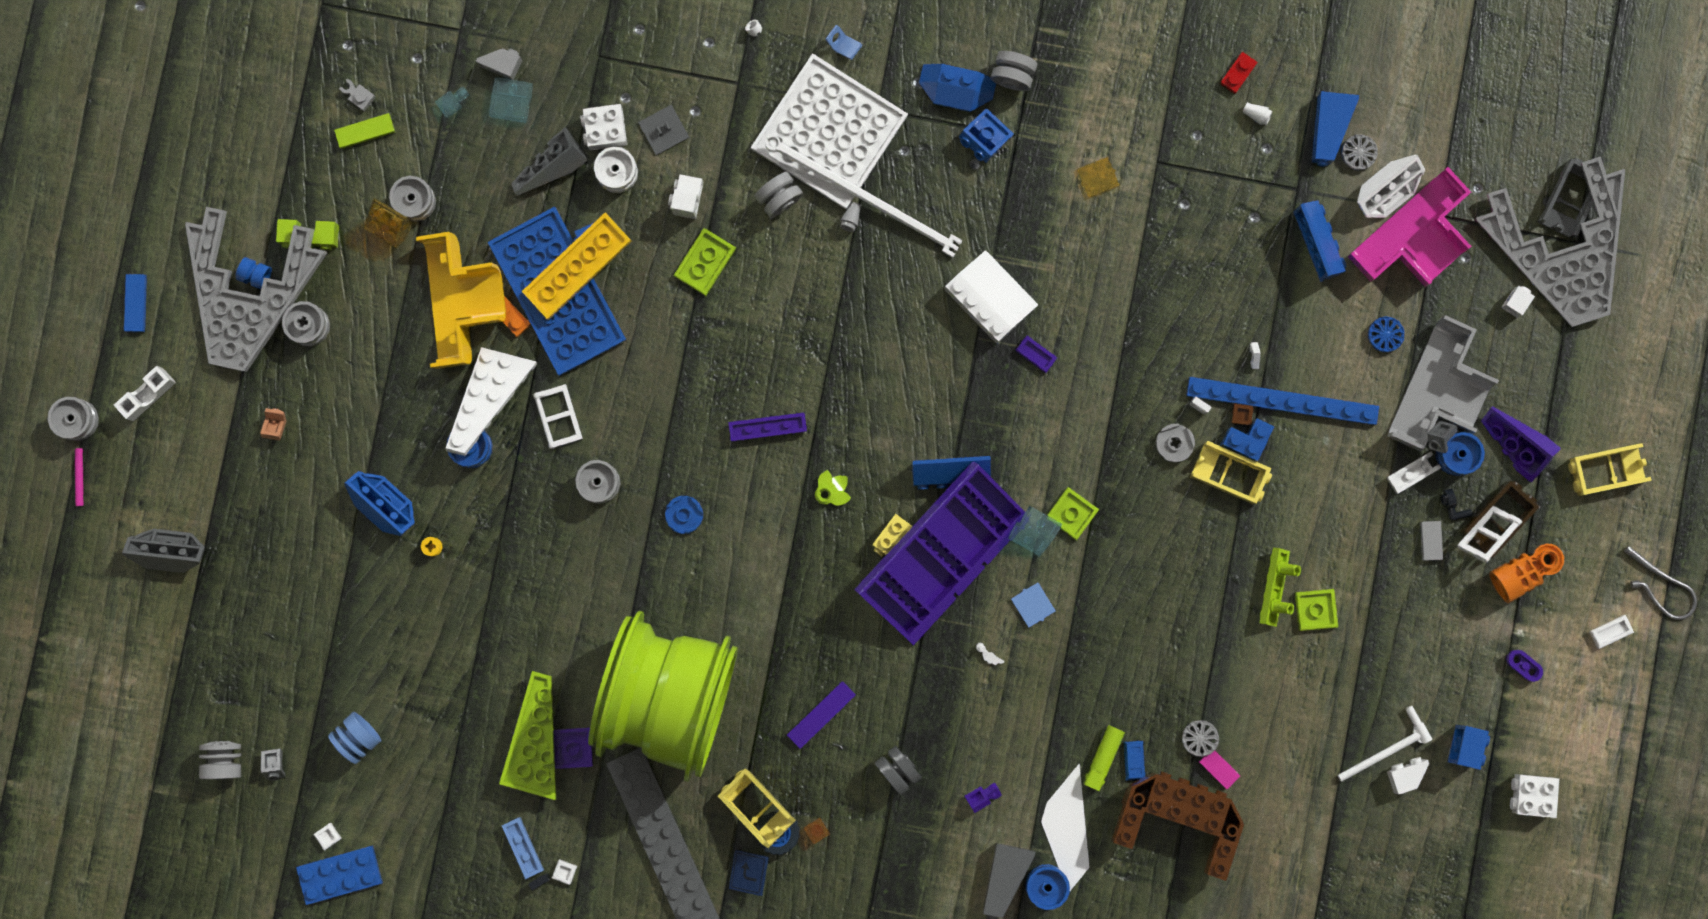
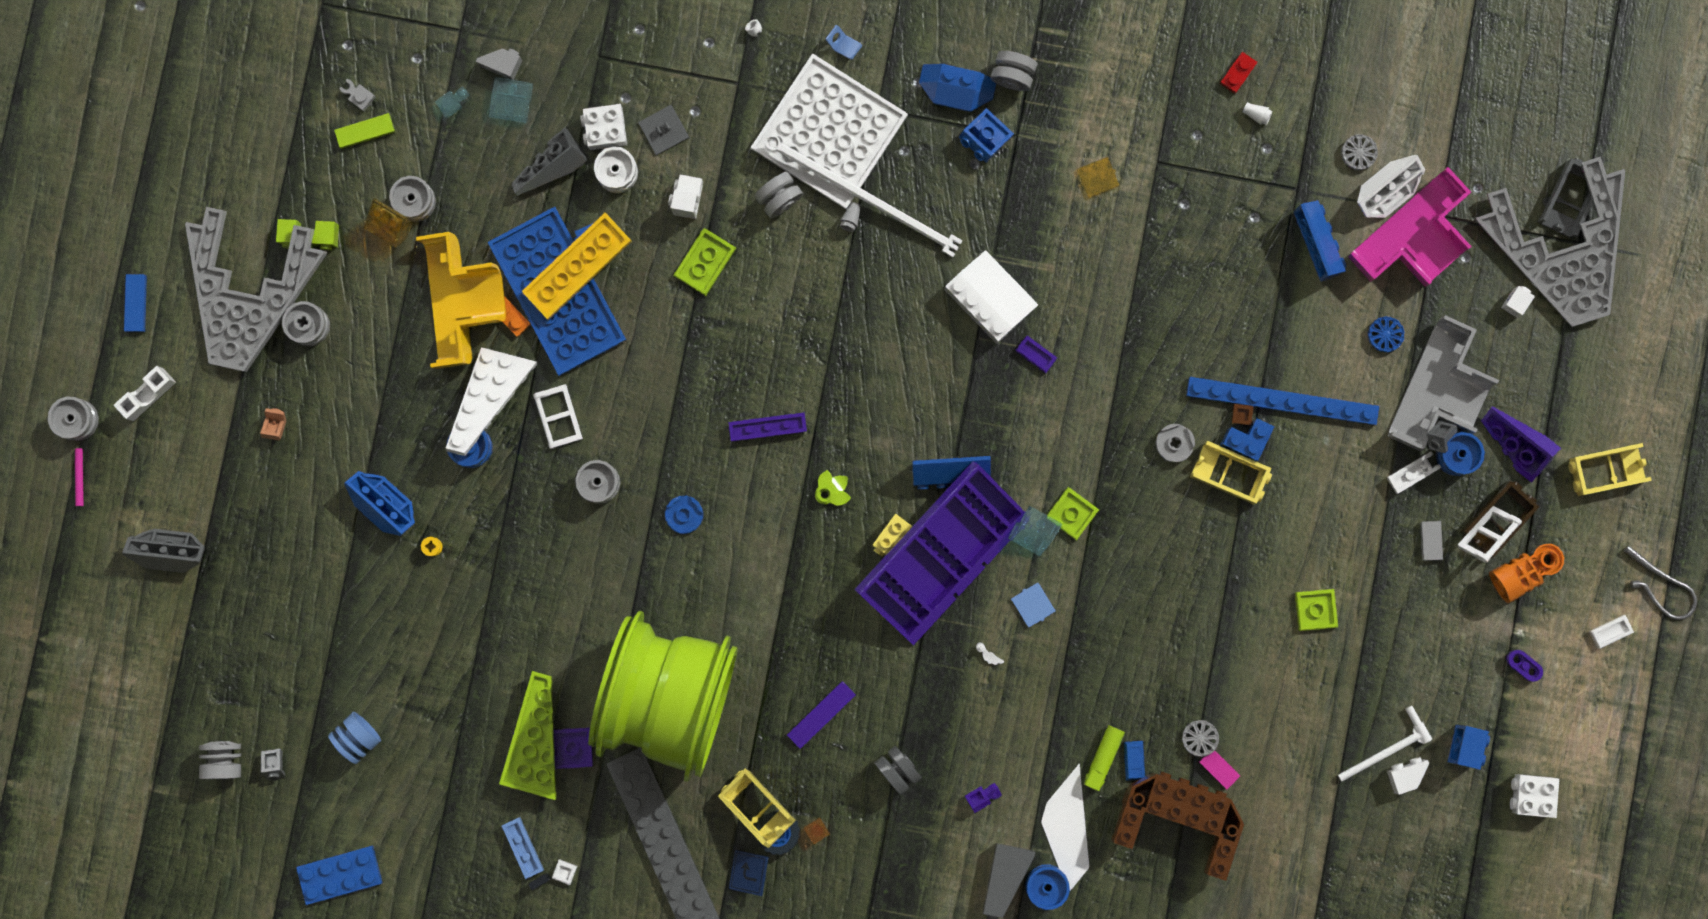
blue wheel [236,257,272,290] -> none
white tile [314,823,342,850] -> none
white tile [1190,397,1212,414] -> none
white tile [1250,342,1261,369] -> none
lime plate [1259,547,1301,627] -> none
blue slope [1312,91,1359,166] -> none
black plate [1440,489,1473,521] -> none

